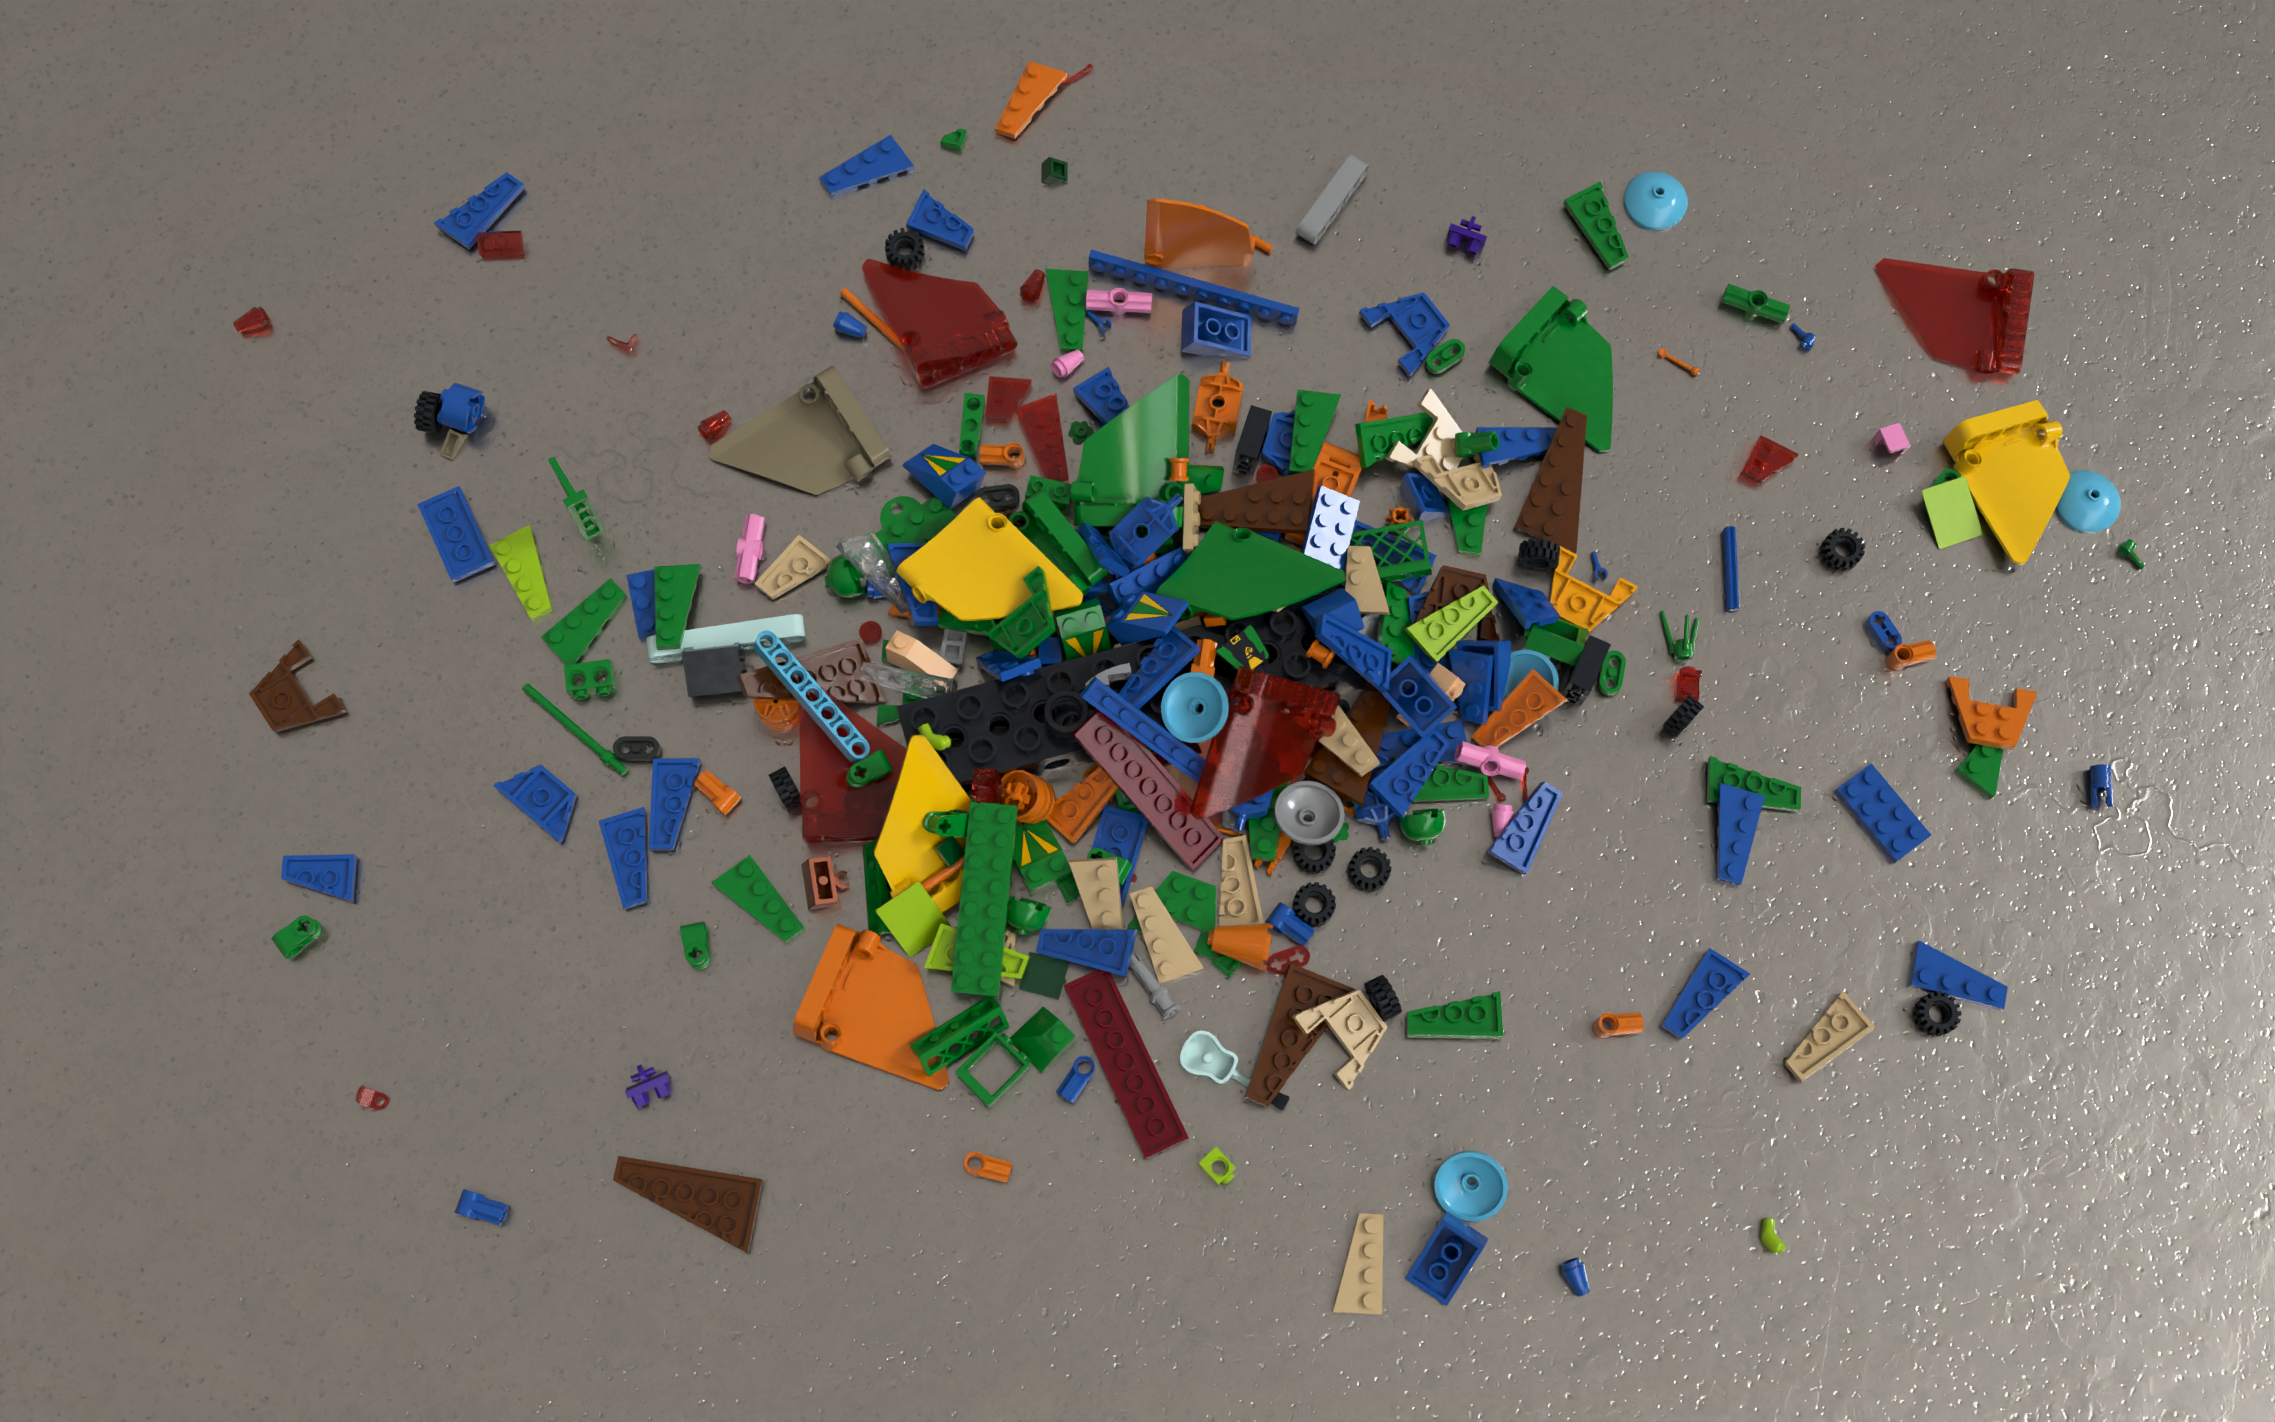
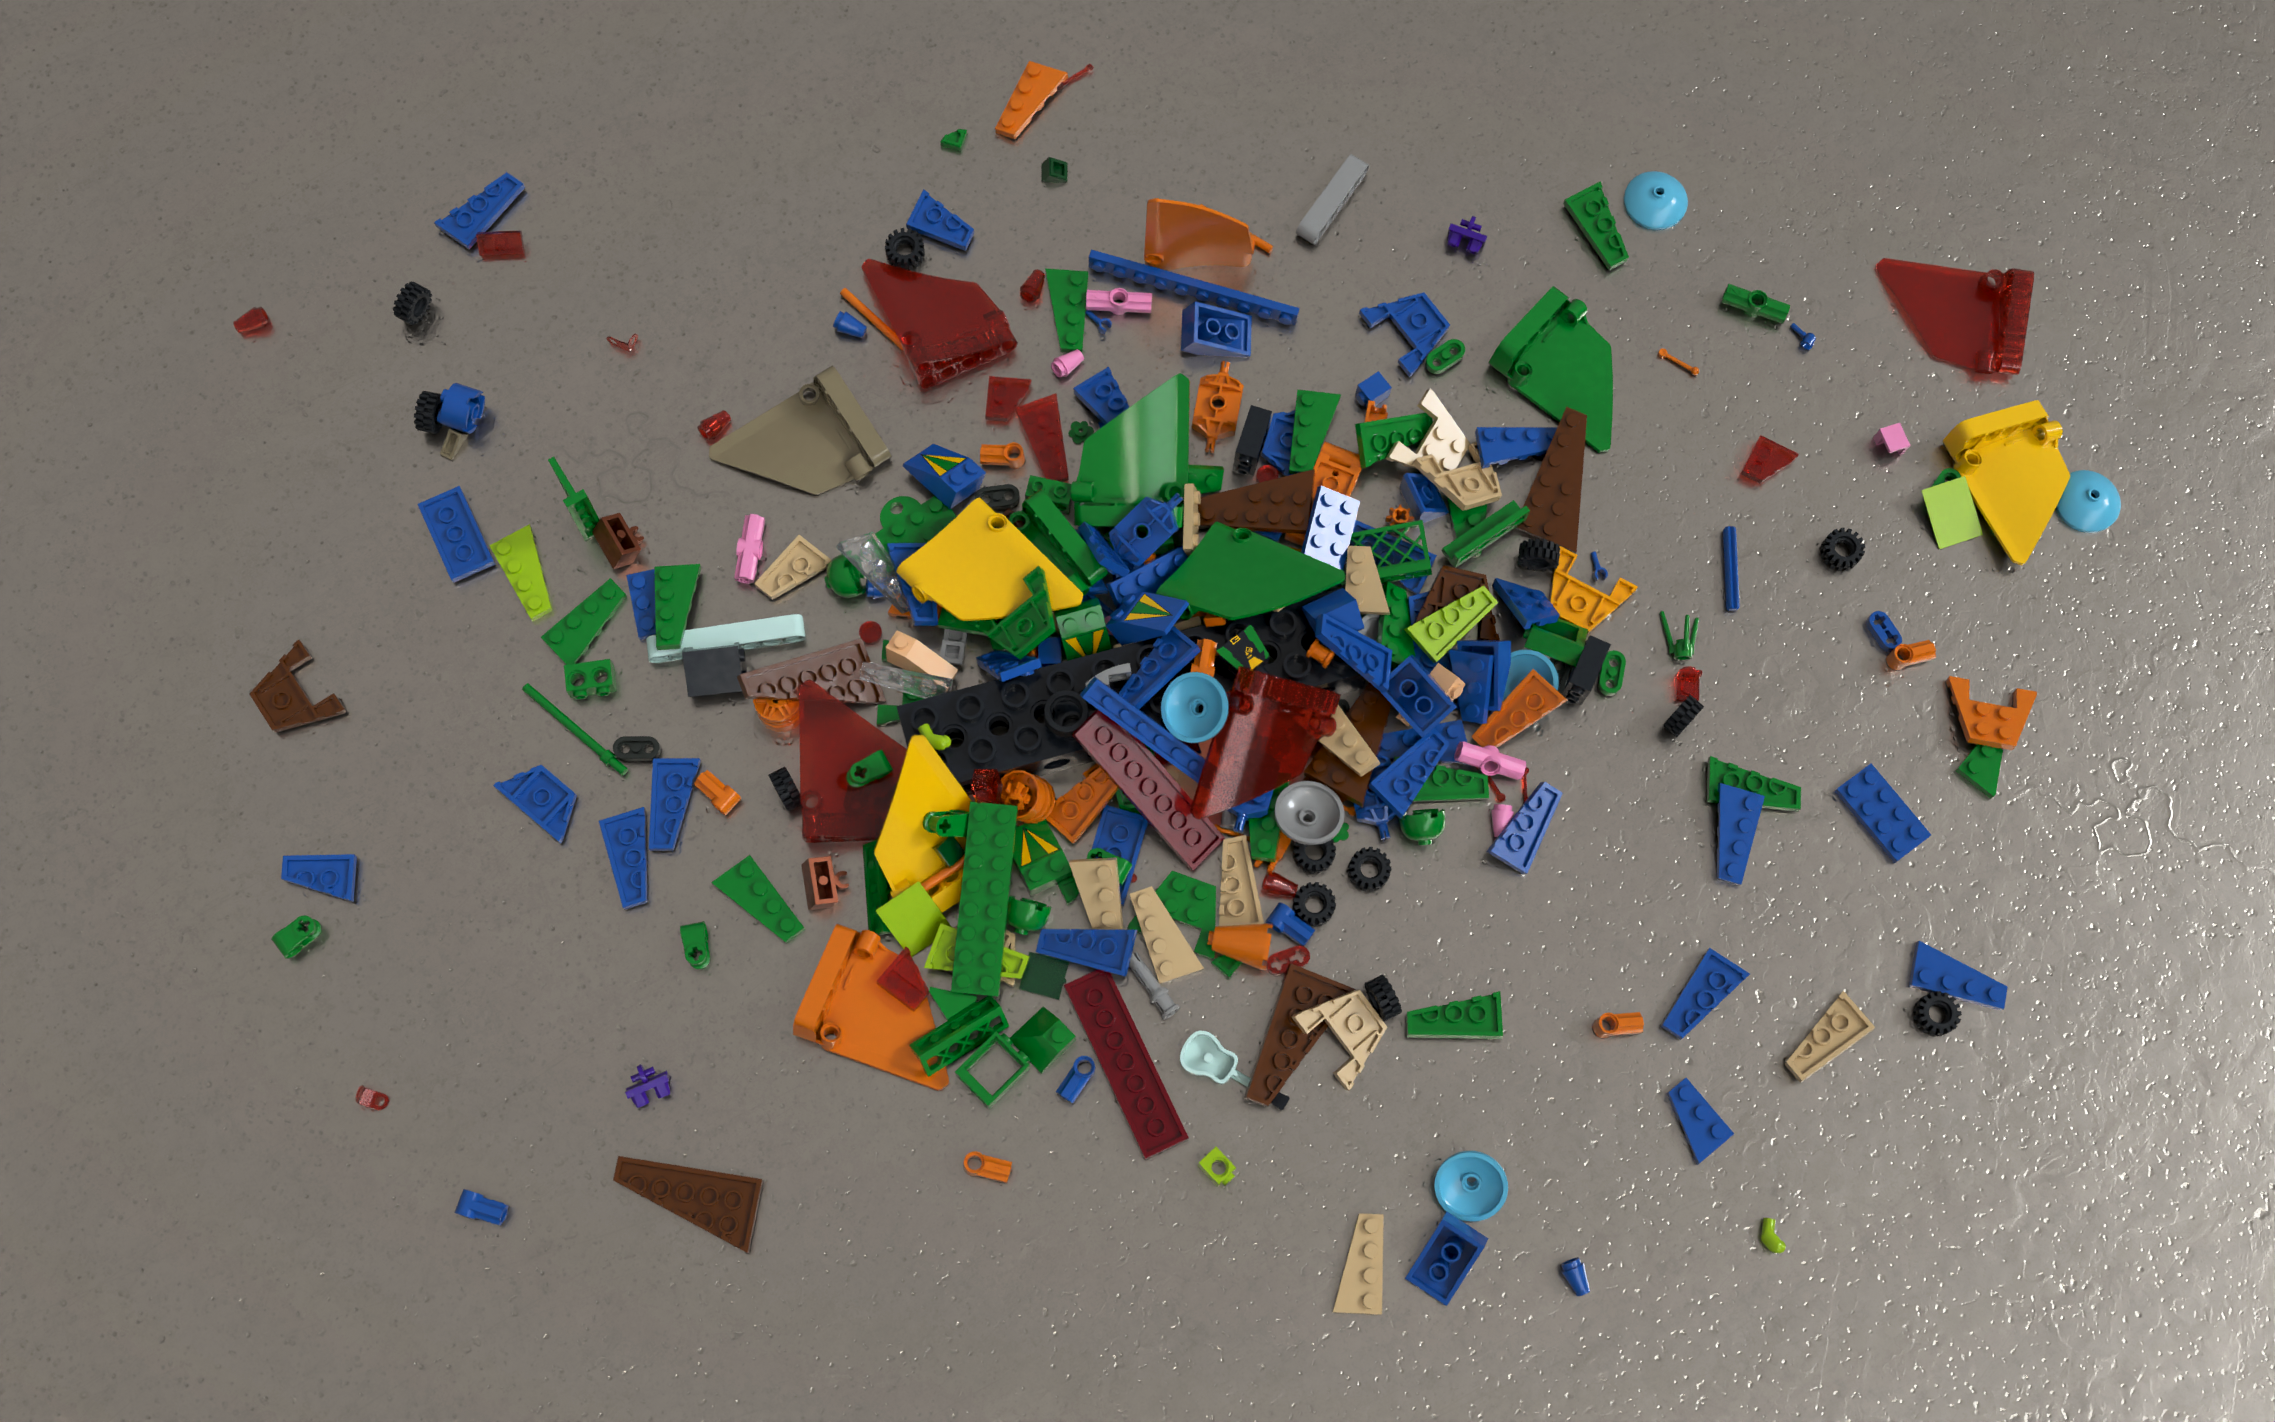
medium azure beam [754,630,870,763] -> none
blue wing [819,135,915,197] -> none
green leg [959,393,986,458] -> none
orange bush [1169,458,1189,481] -> none
green piece [1455,431,1499,458] -> none
blue hinge [2090,764,2113,807] -> none
green hand [2119,539,2145,569] -> none
none -> black tyre [393,281,432,325]
none -> copper brick [592,513,644,569]
none -> clear red wing [877,947,929,1012]
none -> green slope [929,987,978,1021]
none -> clear red cone [1262,872,1298,898]
none -> blue brick [1355,371,1392,408]
none -> green fence [1442,500,1530,568]
none -> blue wing [1666,1078,1734,1165]

